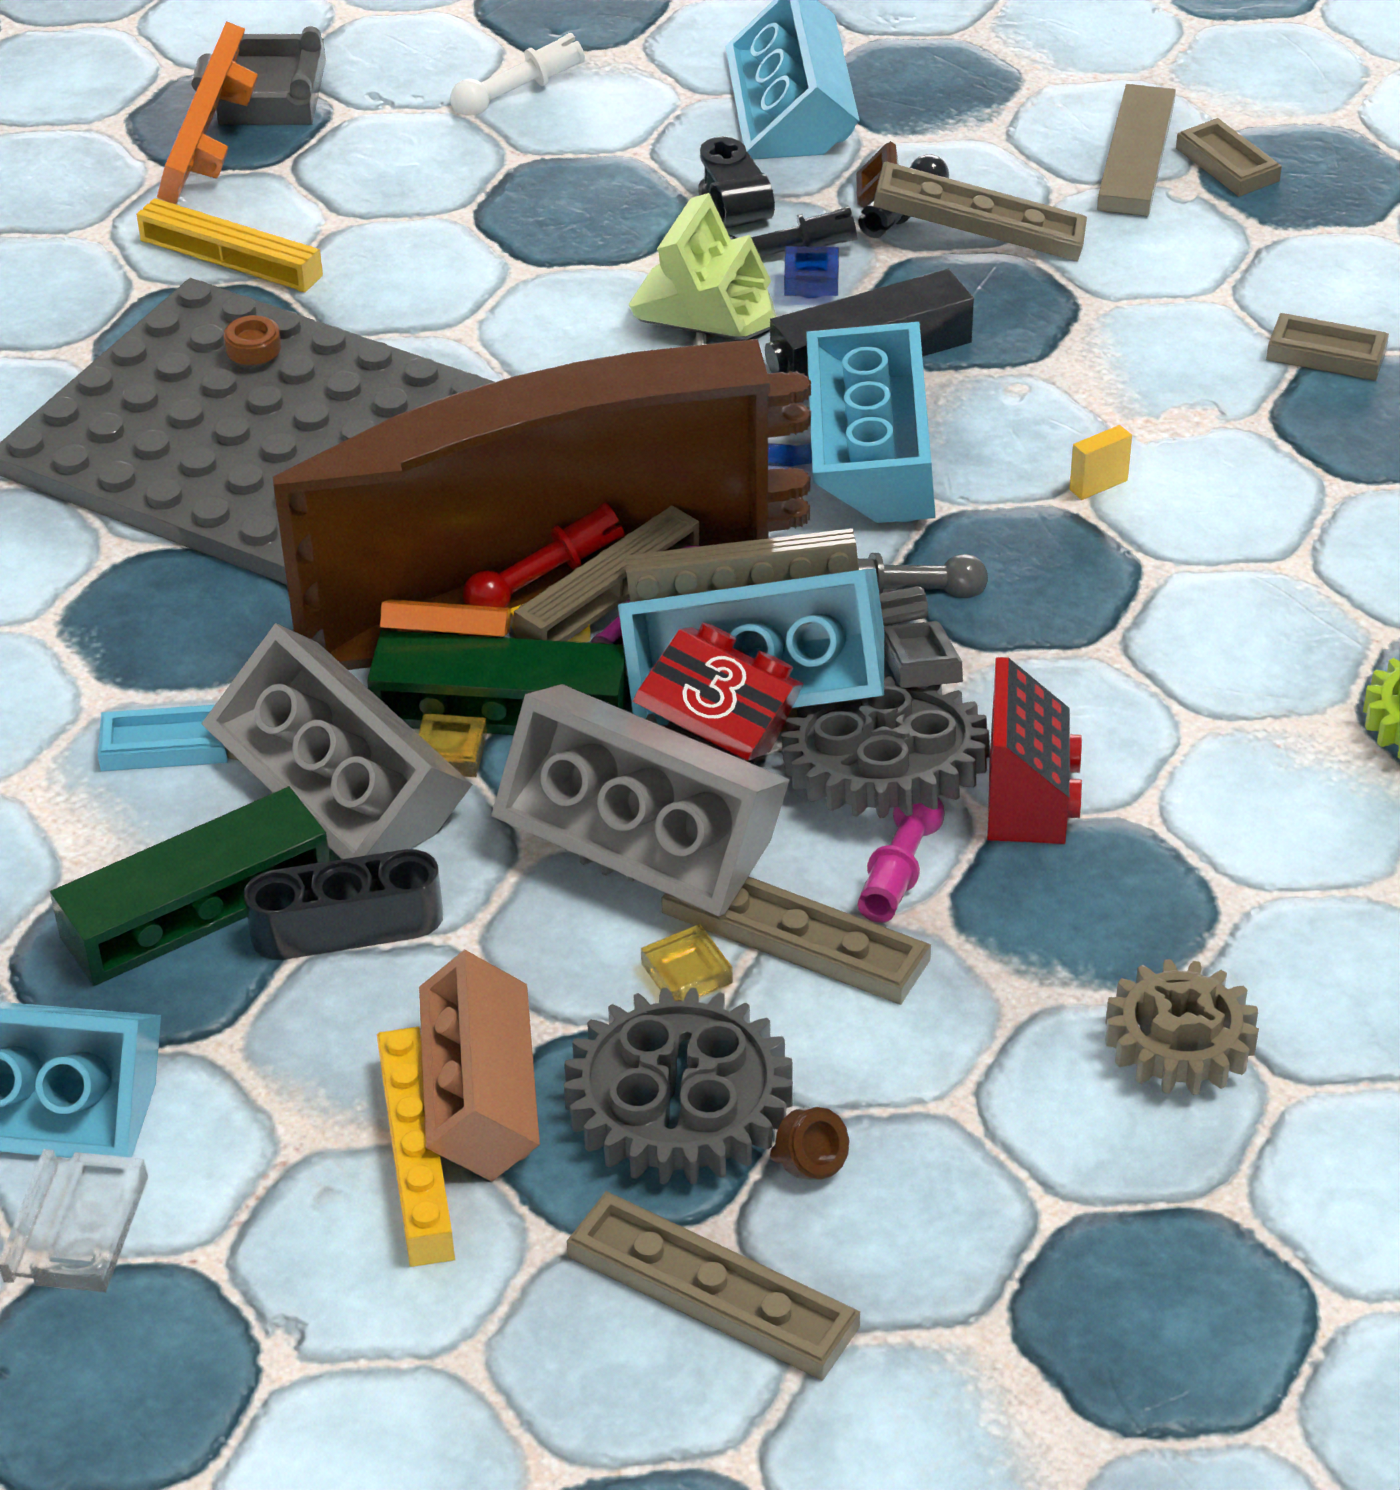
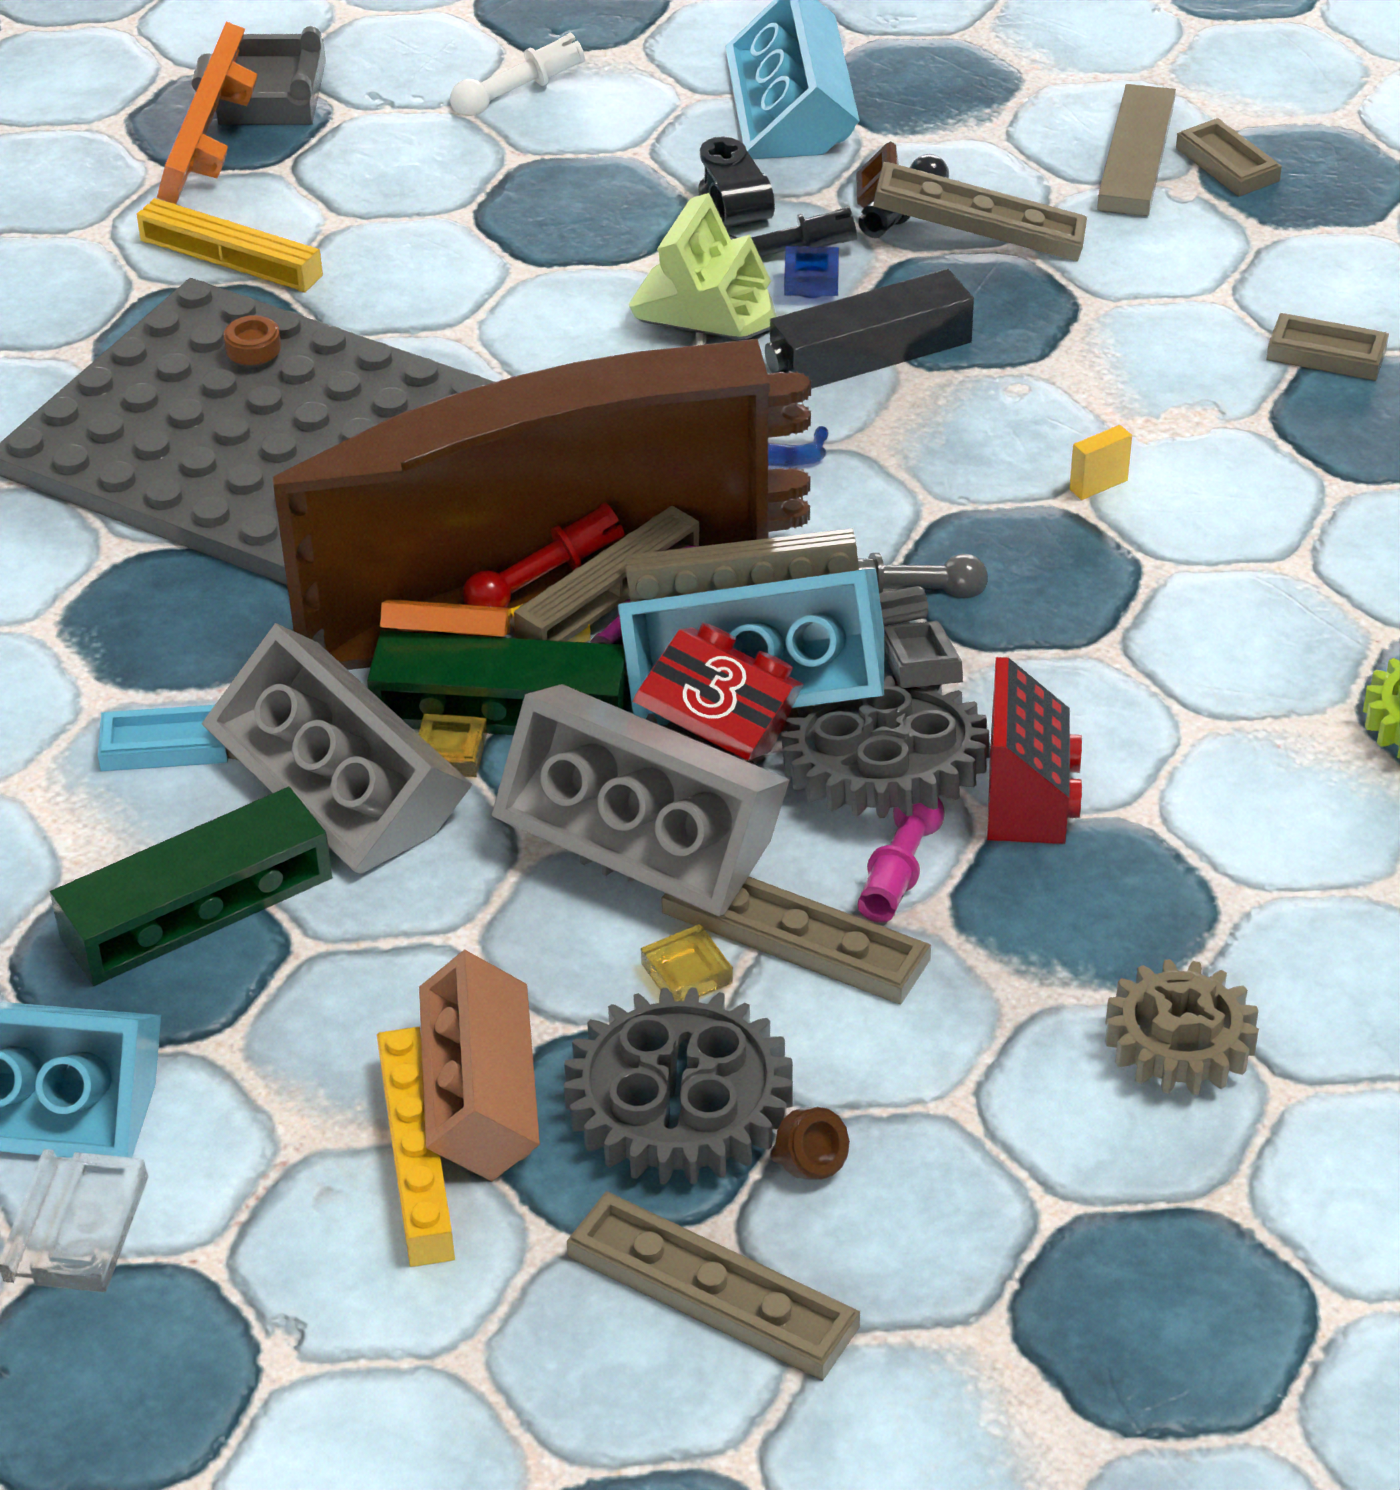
black beam [244,849,443,960] -> none
medium azure slope [806,322,936,523] -> none

